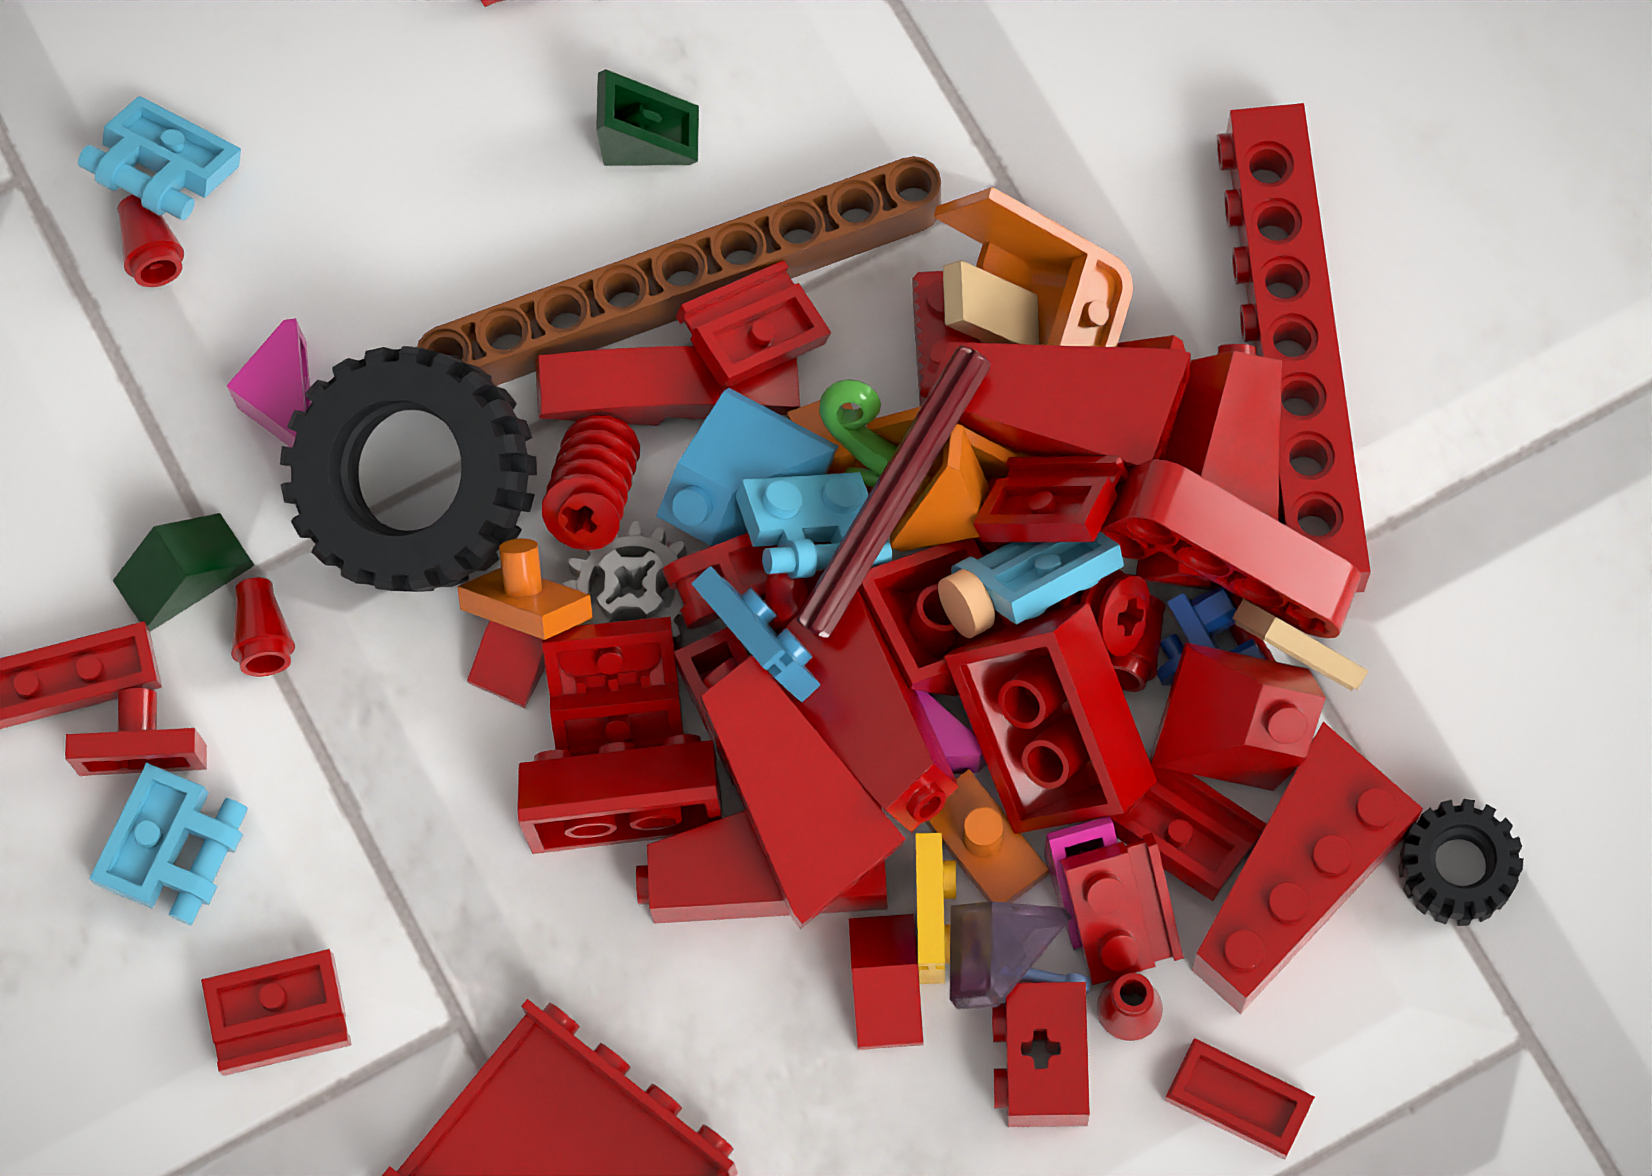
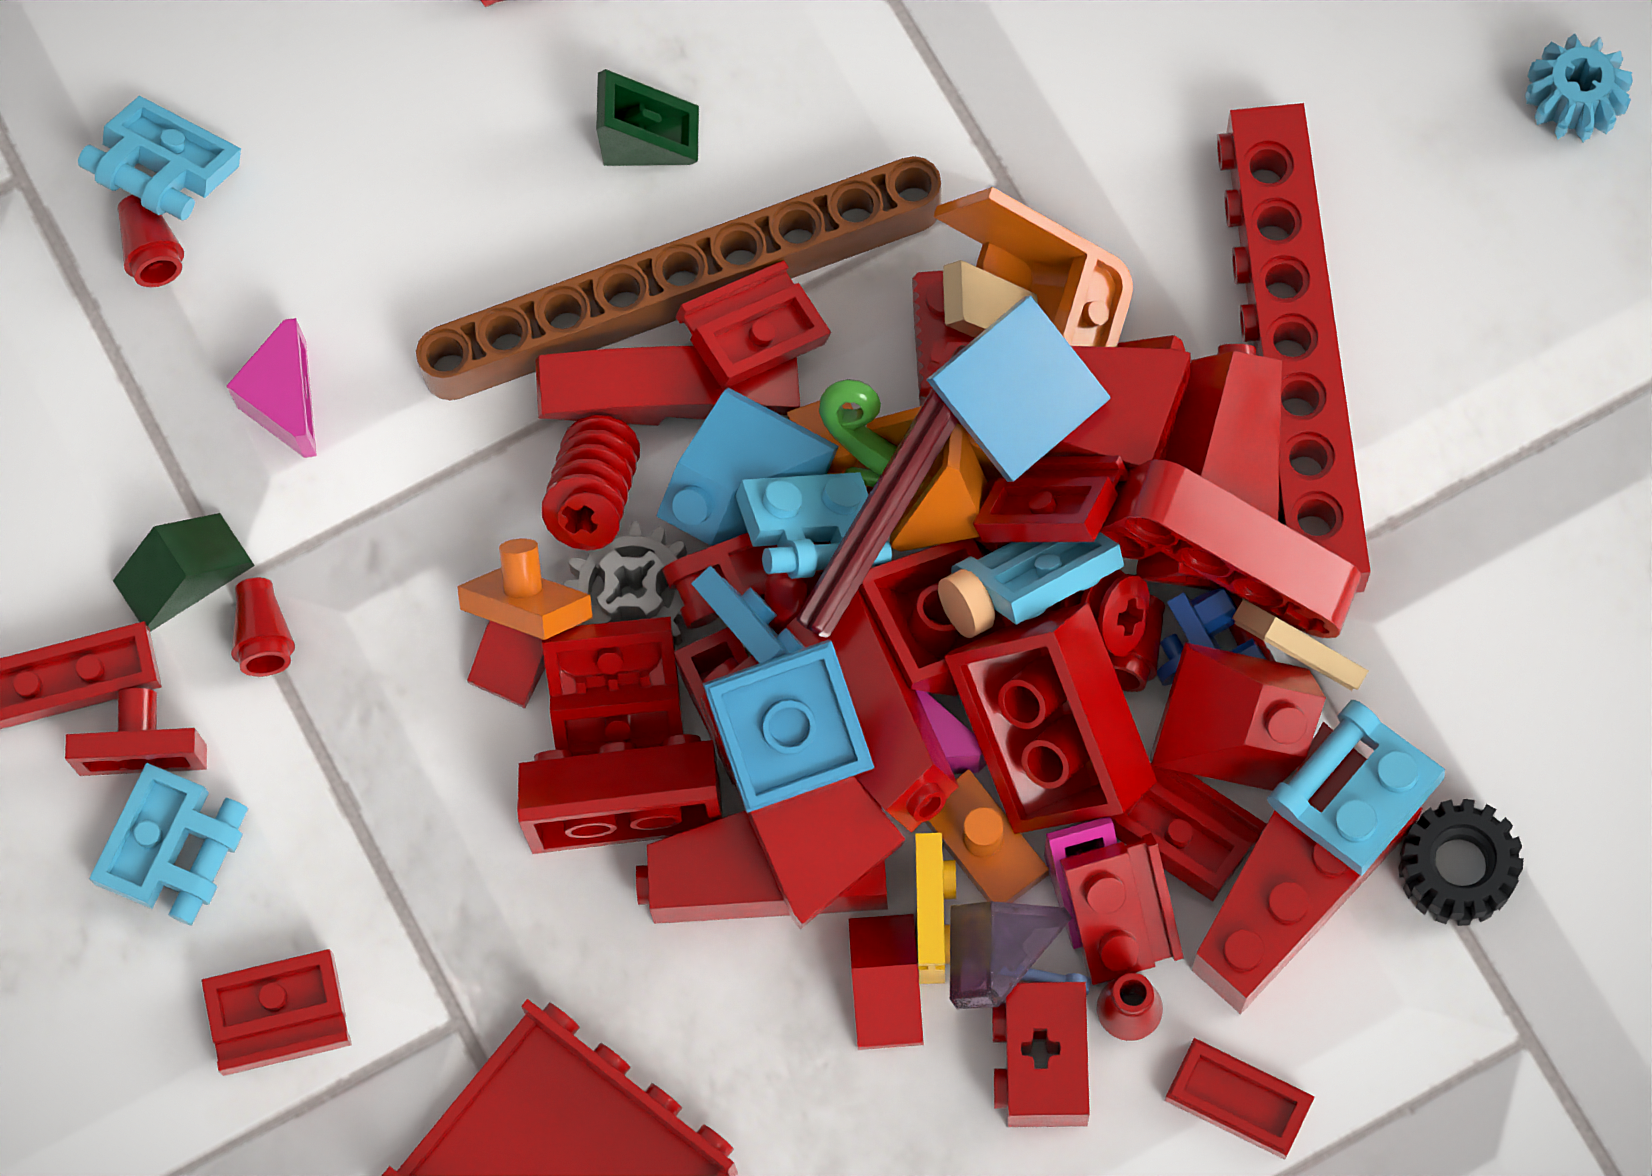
black tyre [280,346,537,592] -> none
none -> dark azure tile [702,640,874,813]
none -> tile [926,295,1111,482]
none -> medium azure plate [1267,700,1445,876]
none -> medium azure gear [1525,33,1633,143]

